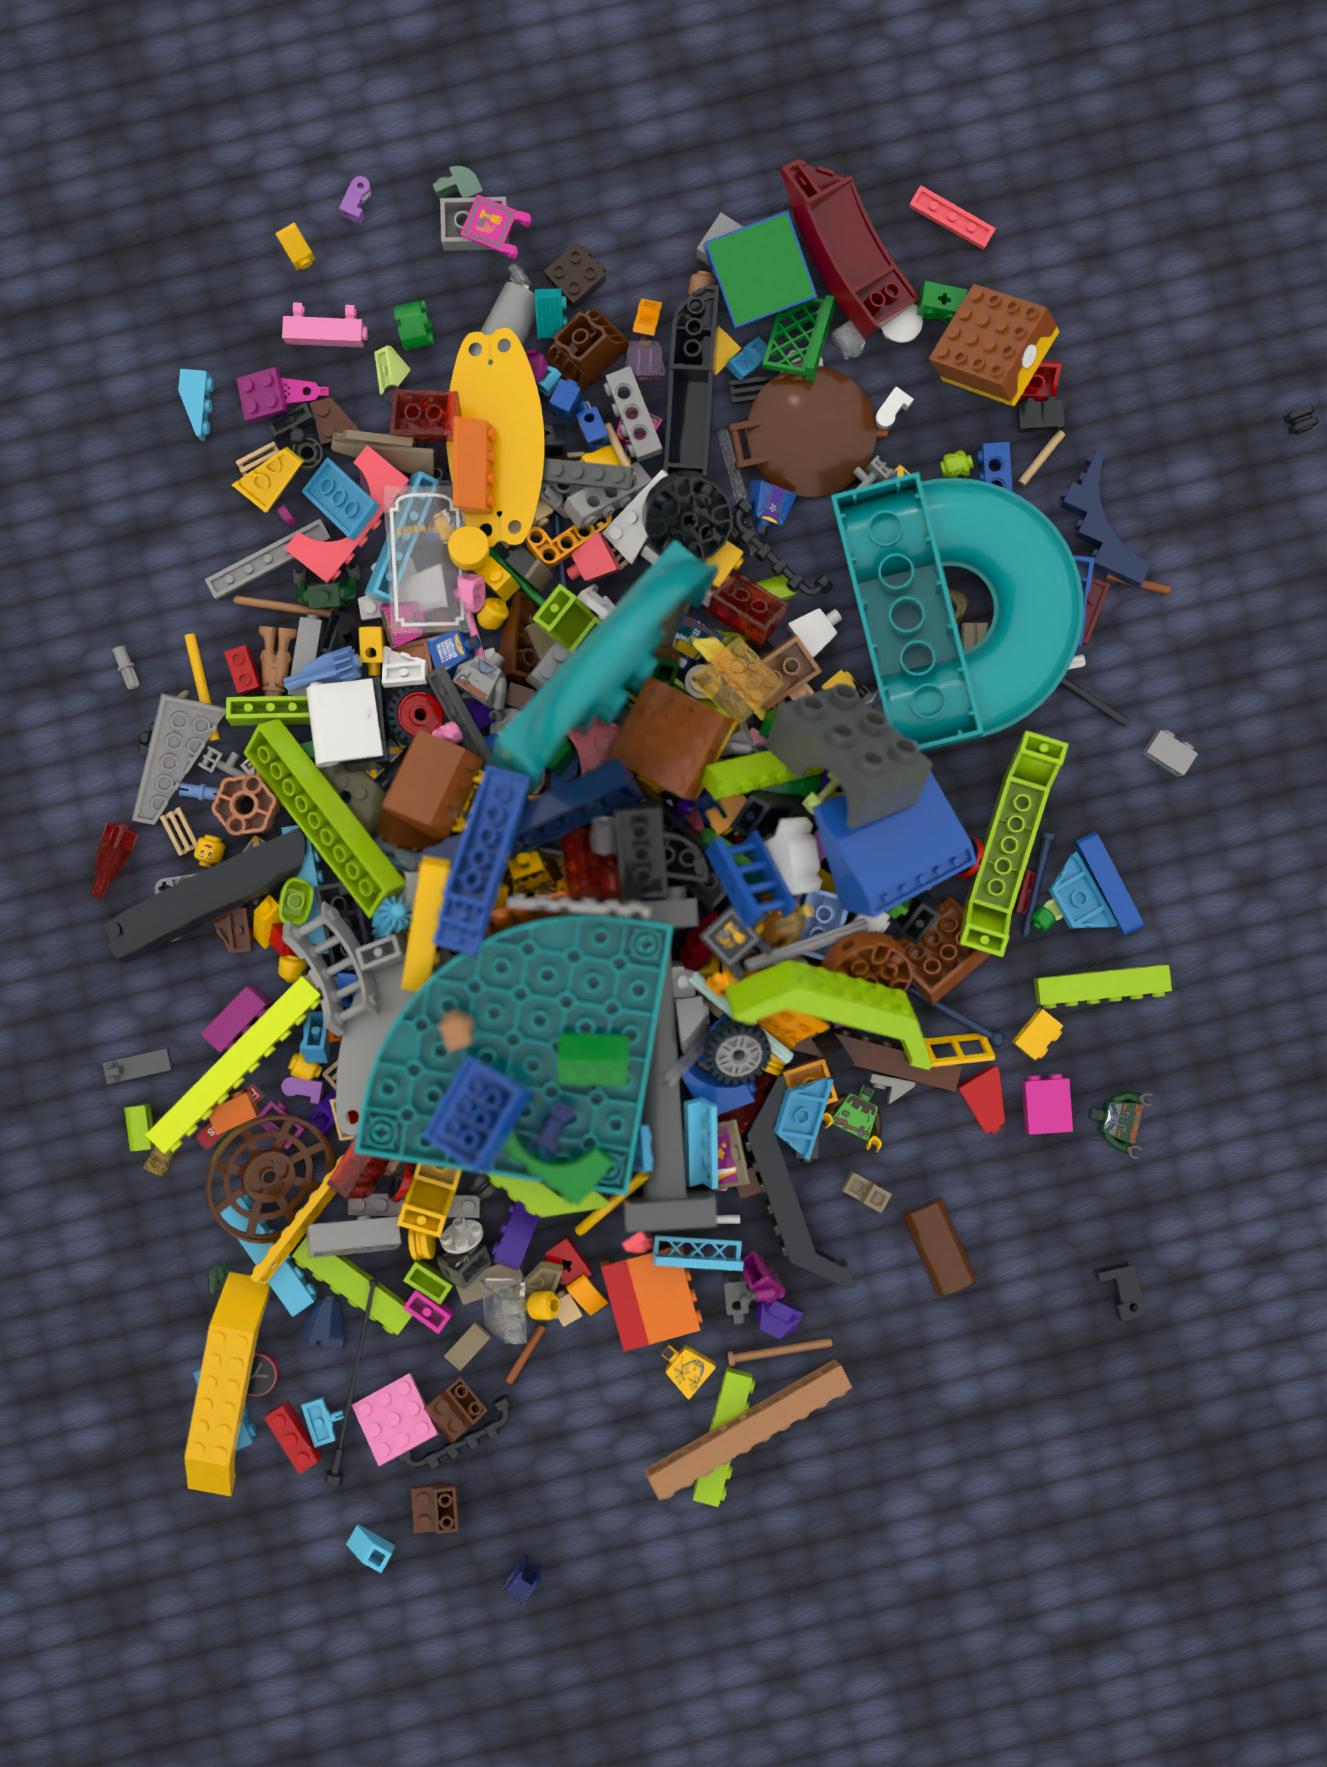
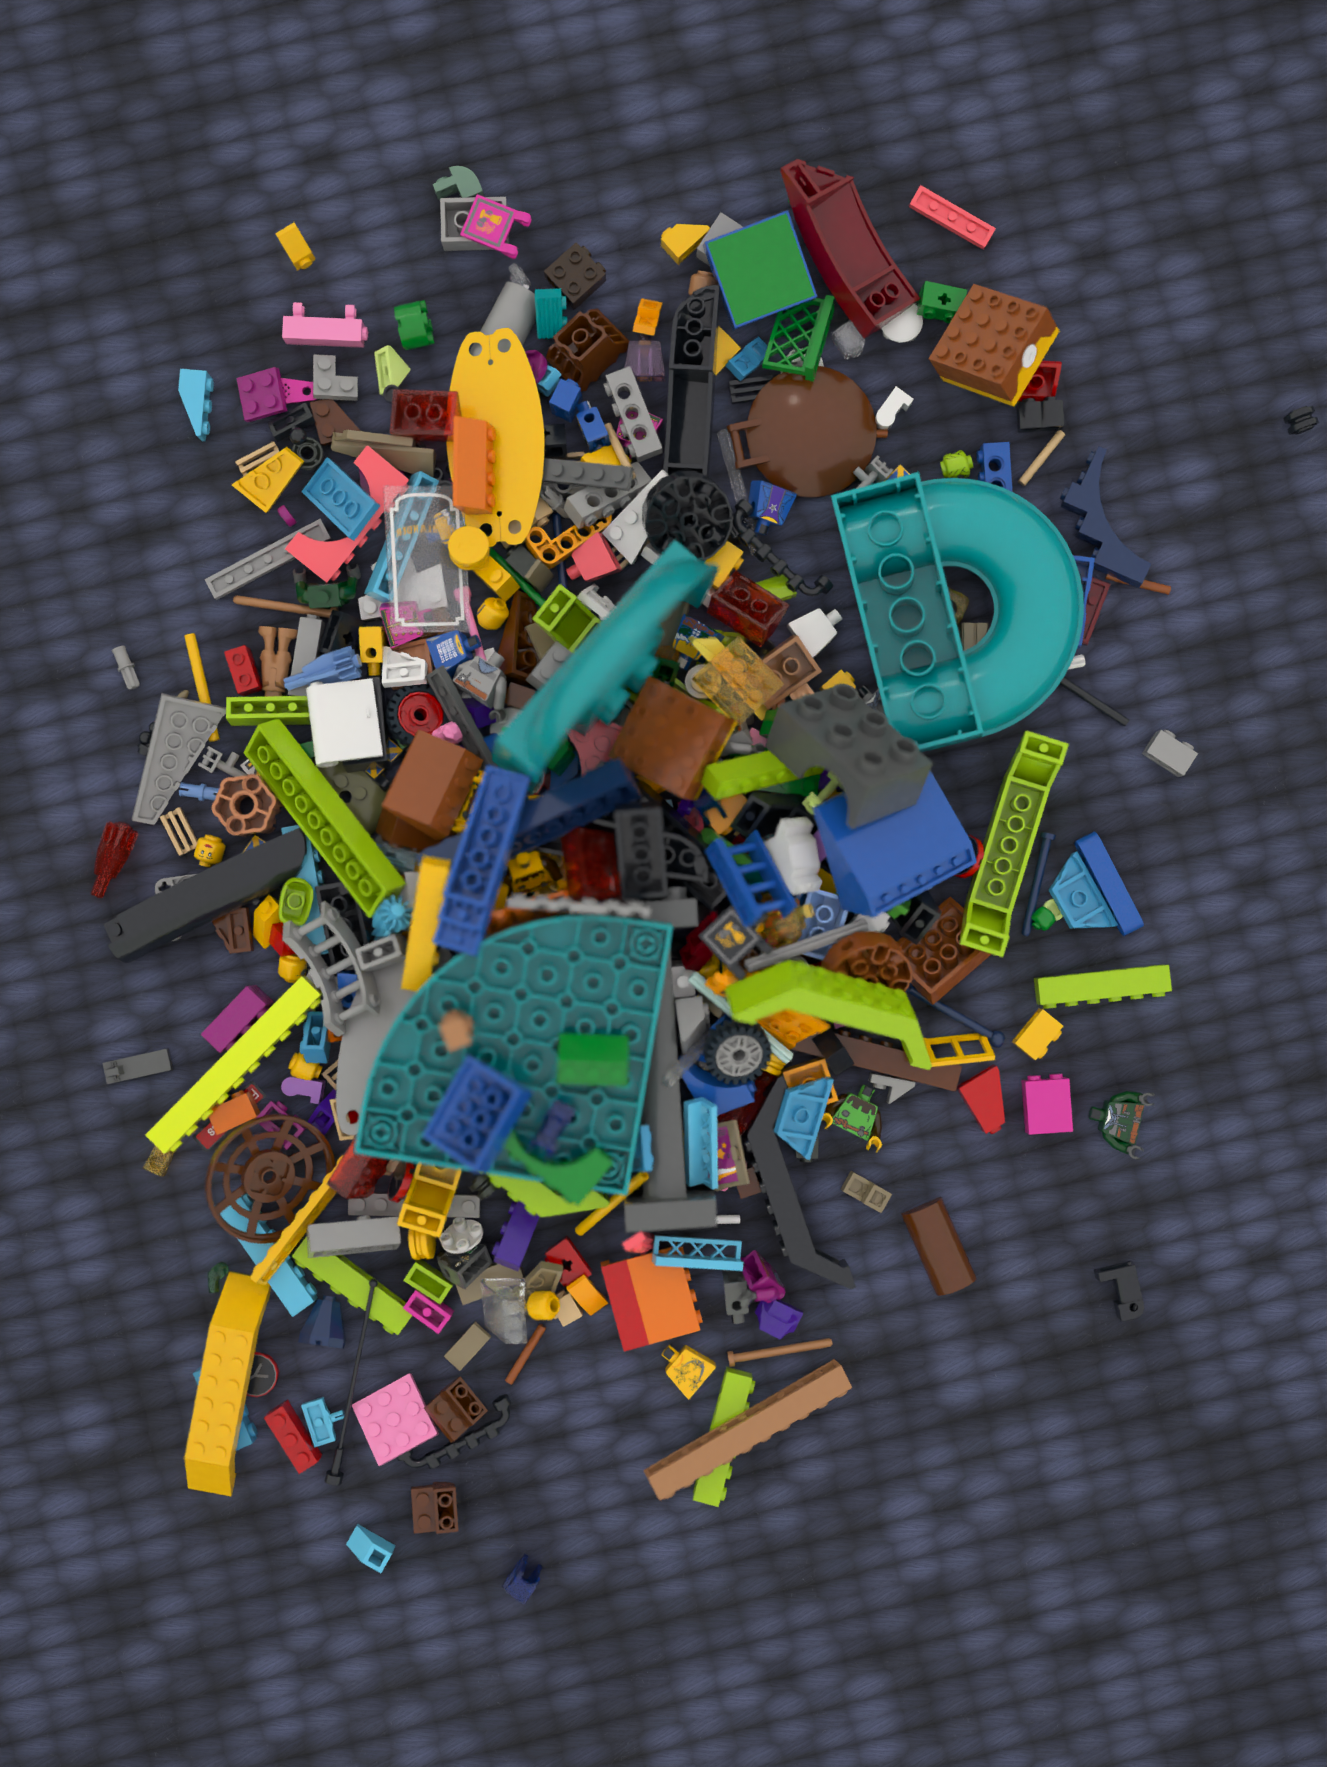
lime brick [124,1103,156,1151] -> none
medium lavender leg [339,176,372,225] -> none
bright pink rock [457,573,485,613] -> none
clear brick [591,817,617,854] -> none
dark red slope [1012,869,1036,915] -> none
none -> light grey plate [313,355,358,401]
none -> yellow slope [661,224,710,265]

